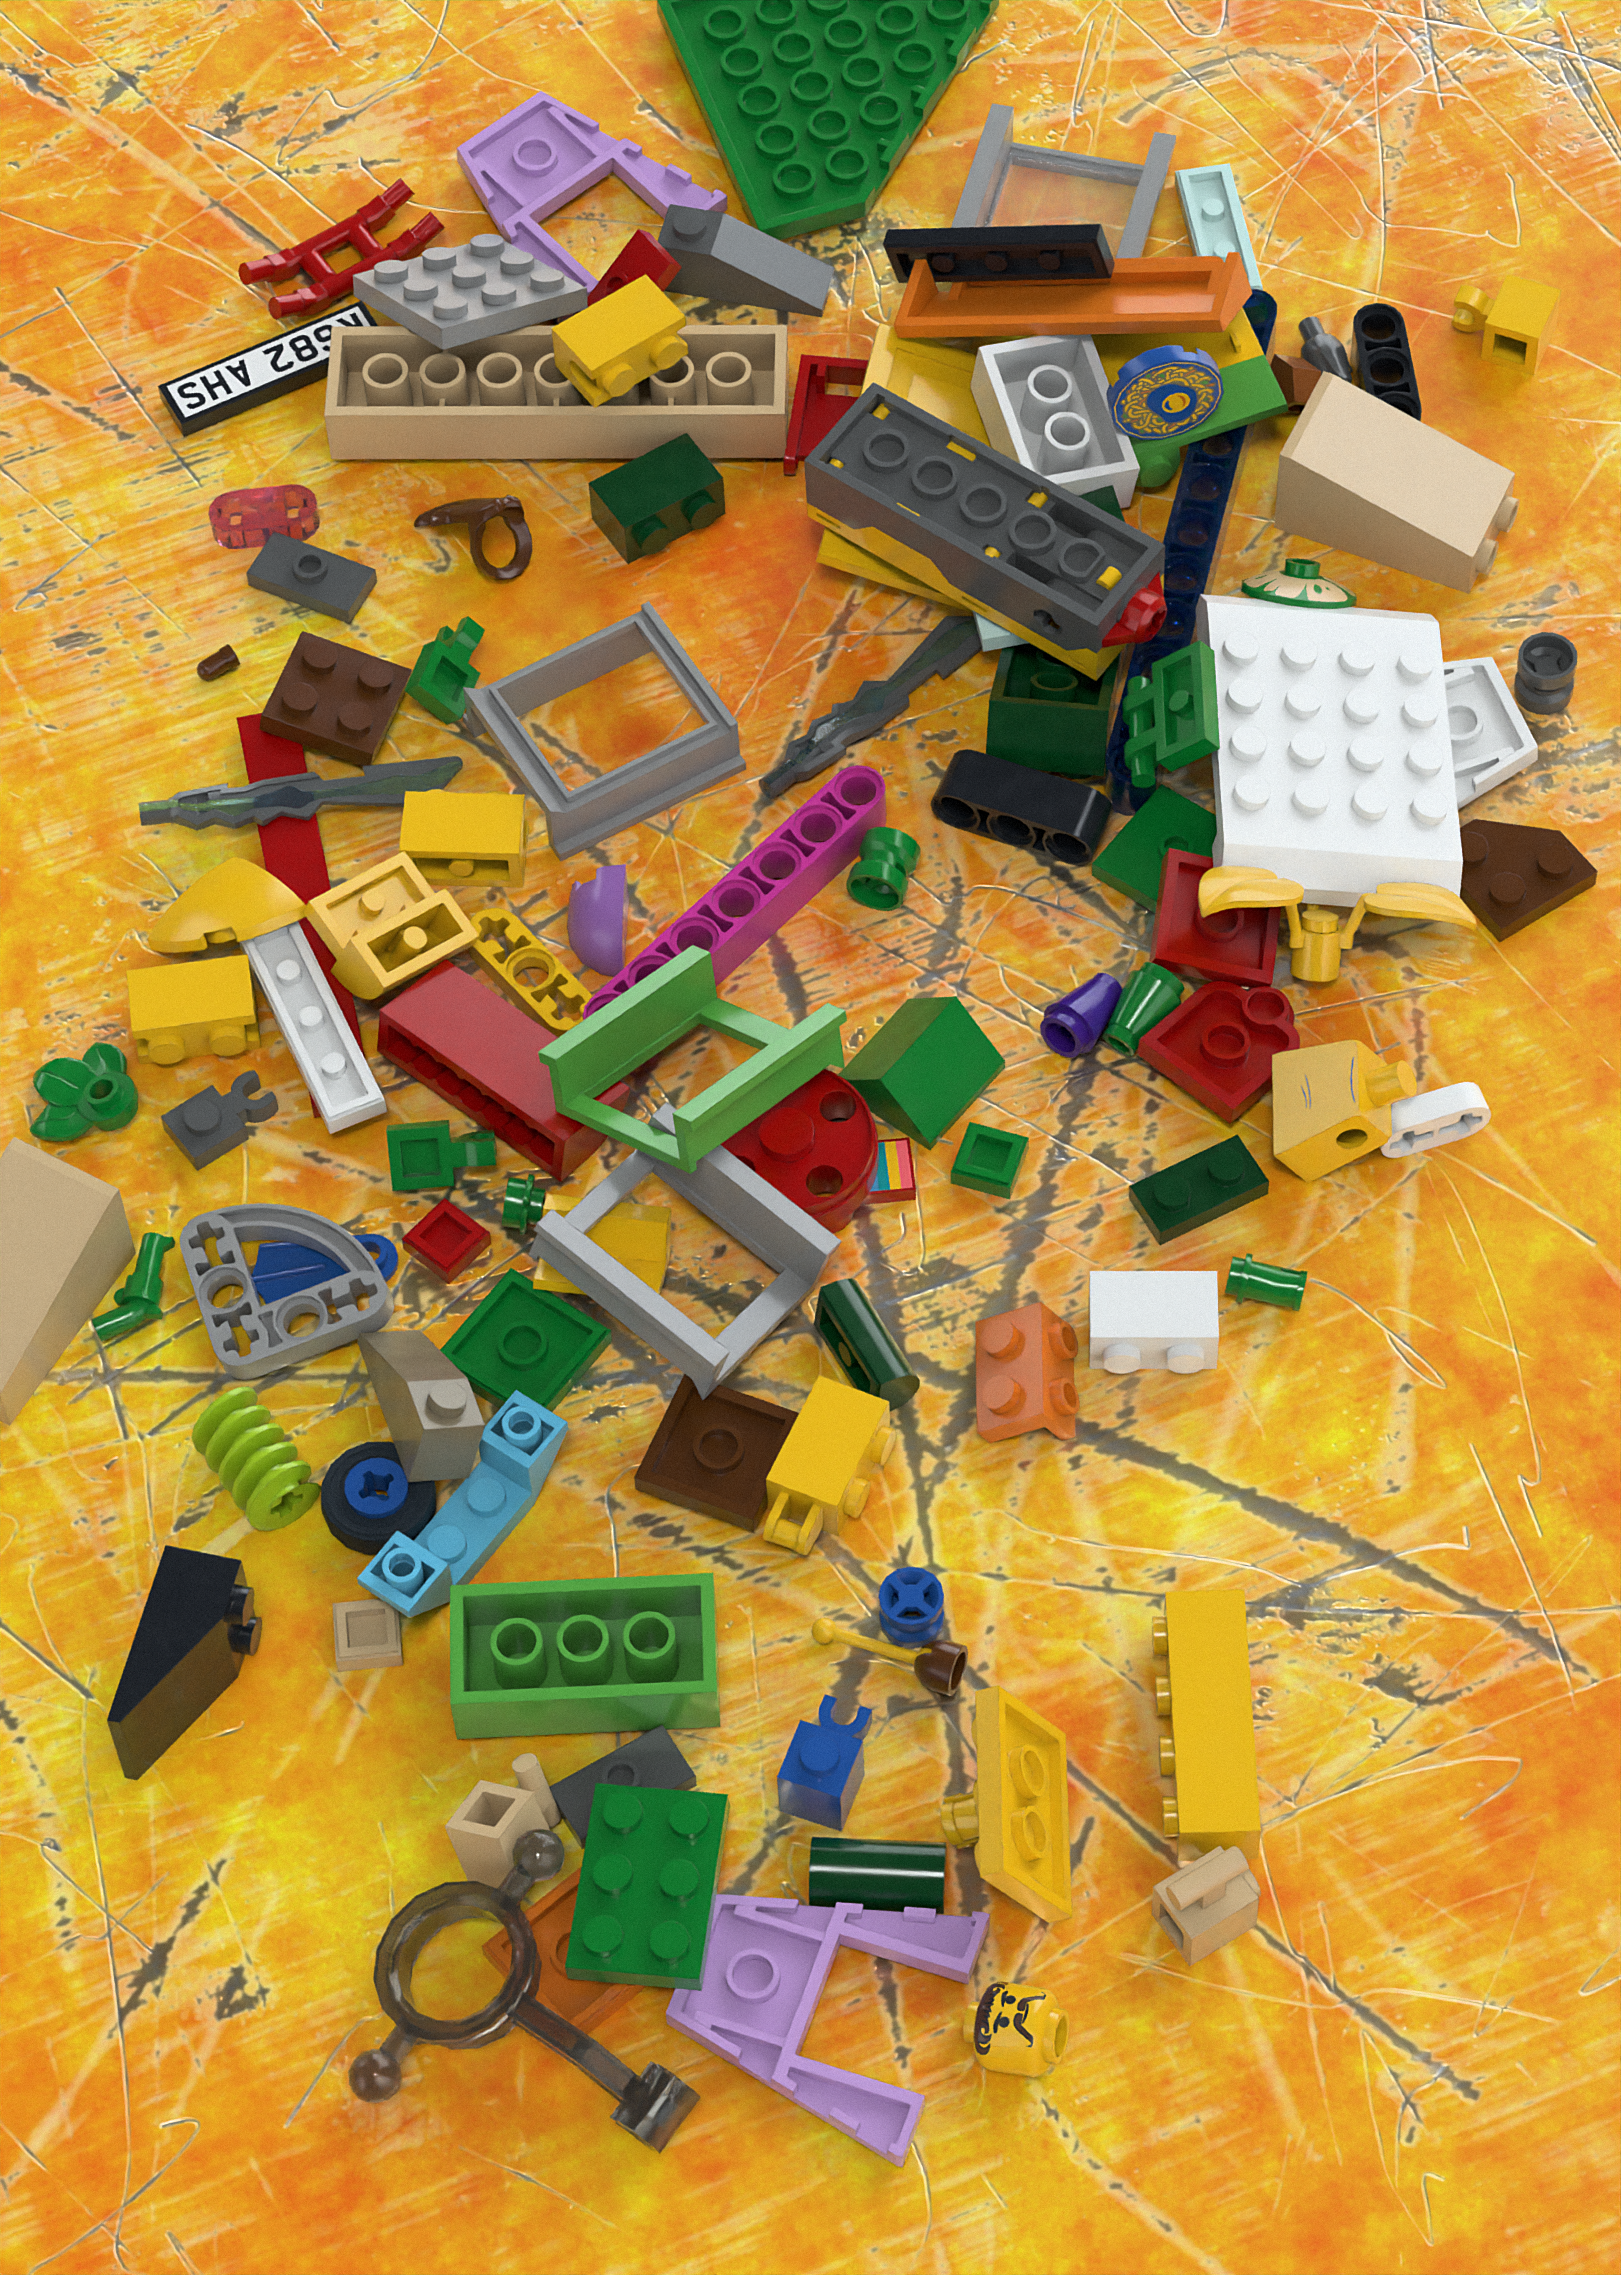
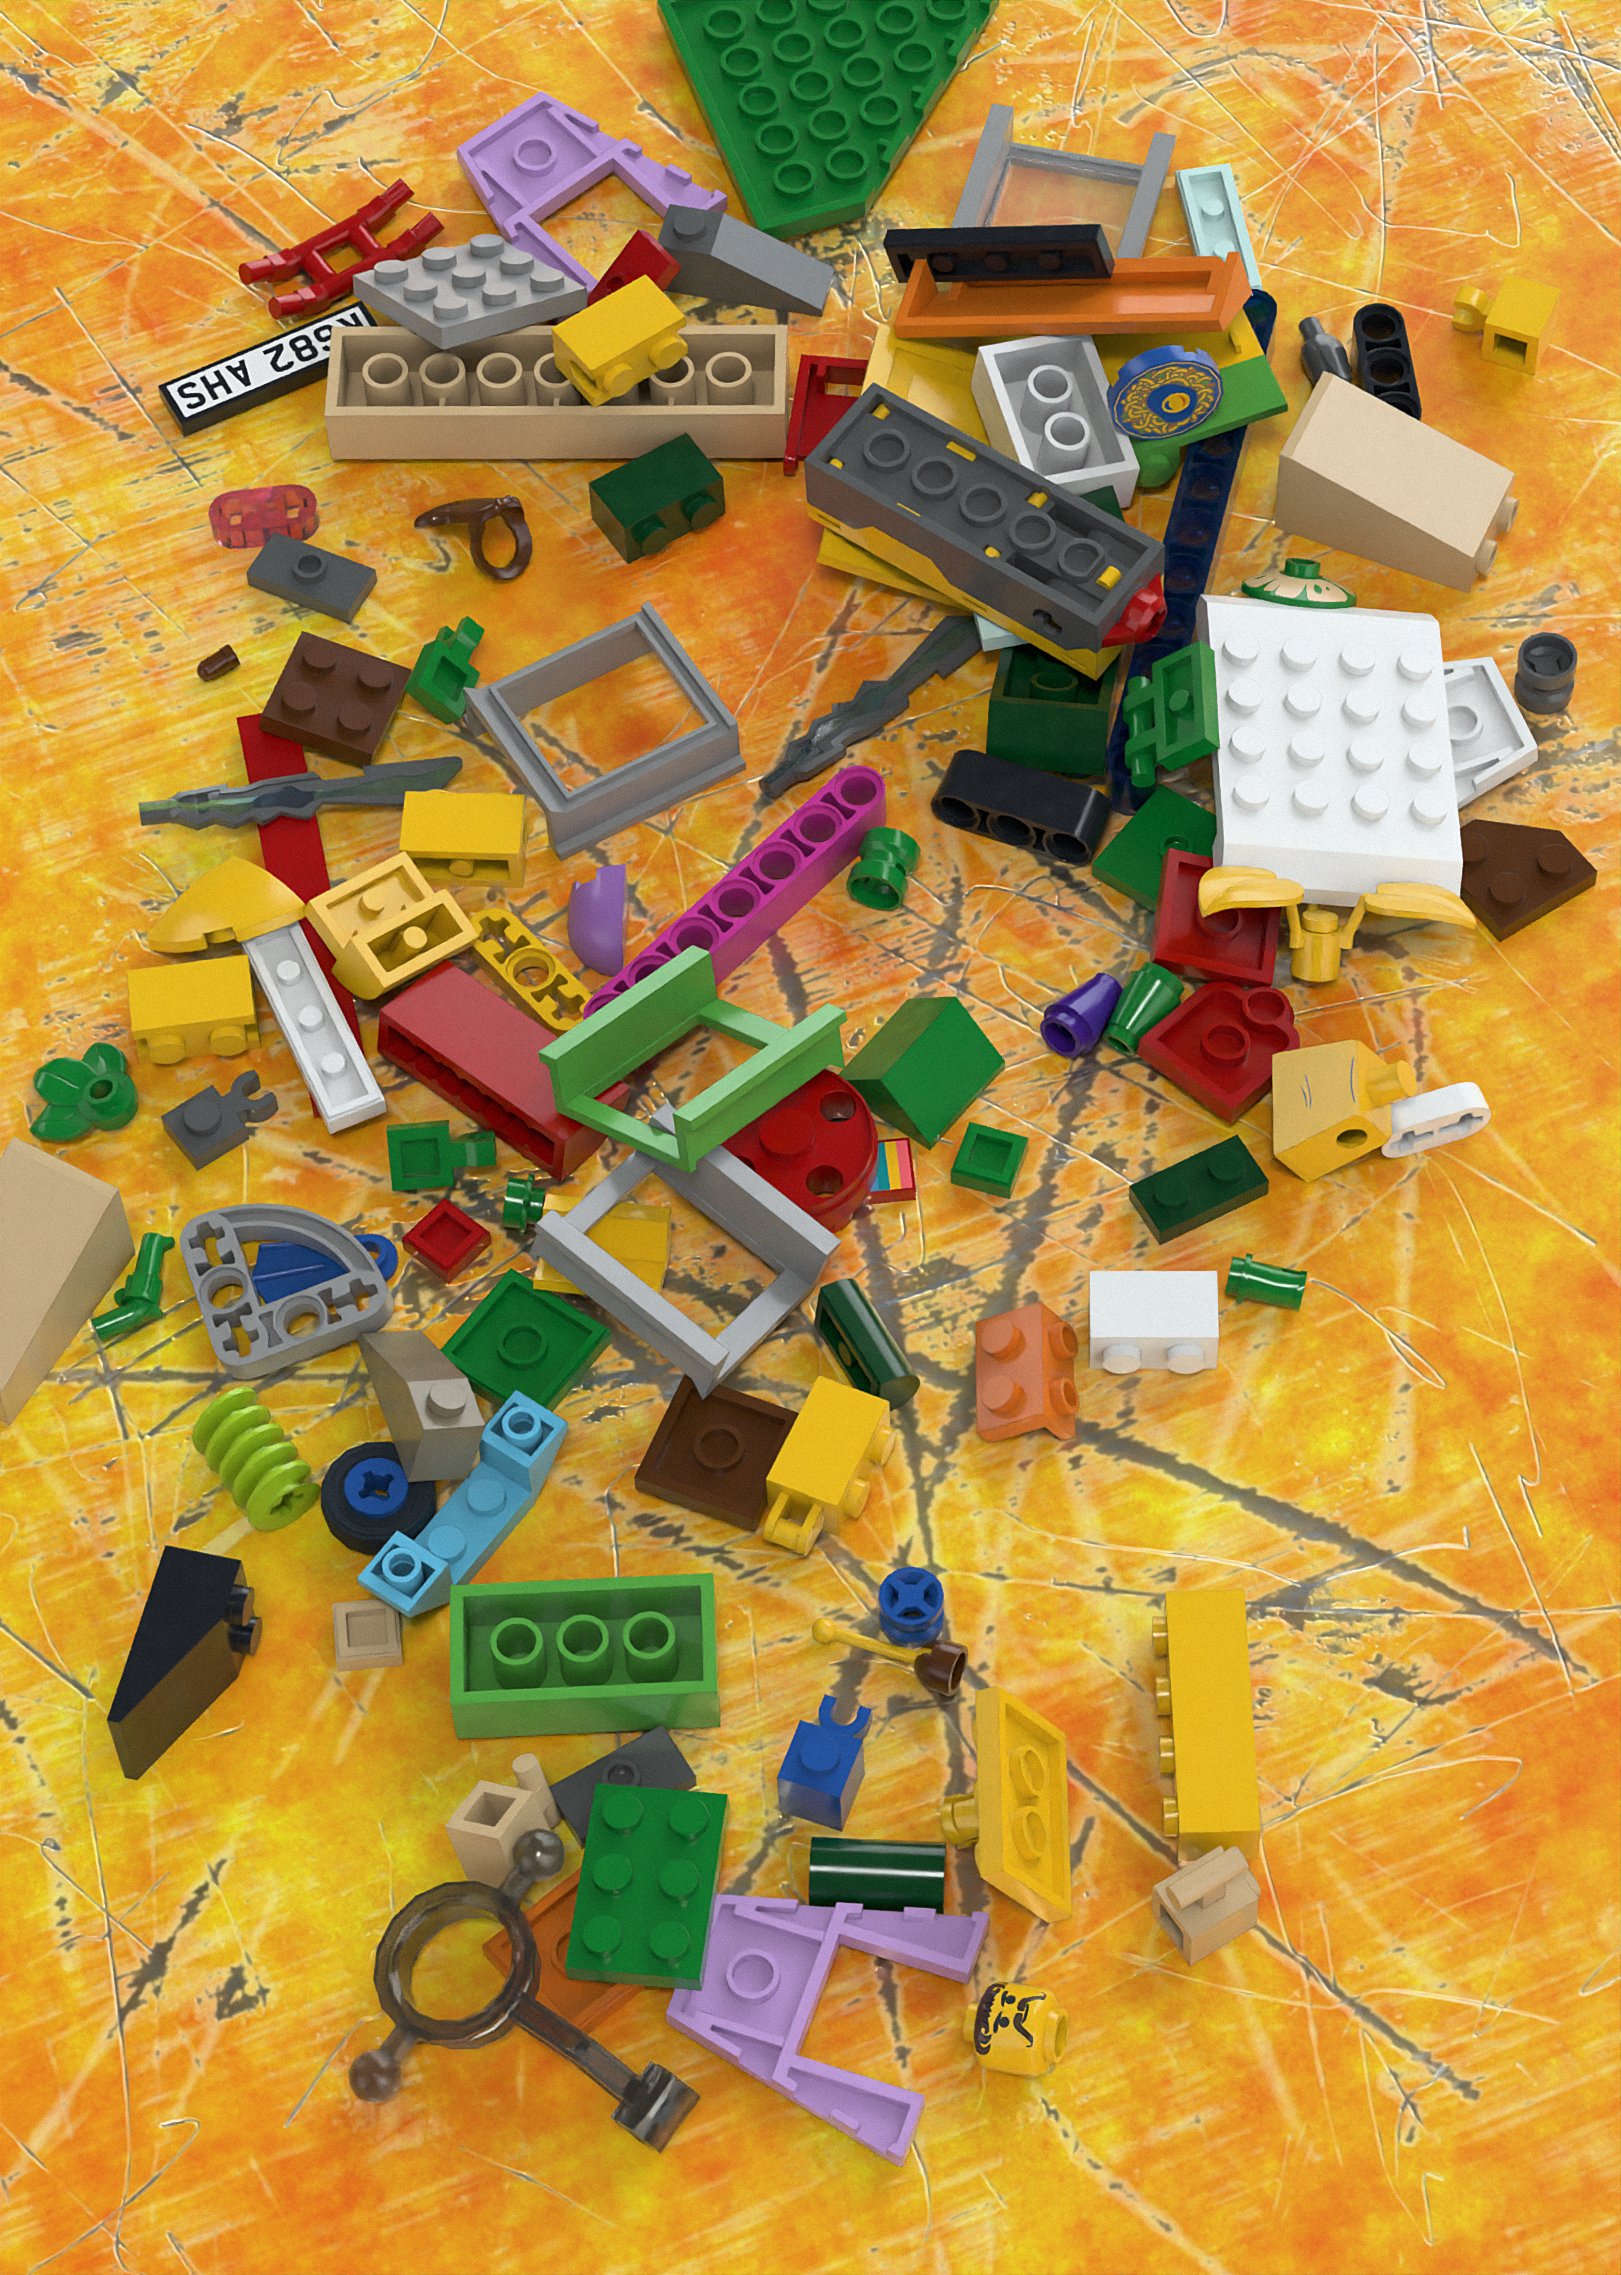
dark orange piece [1270,354,1321,415] -> none

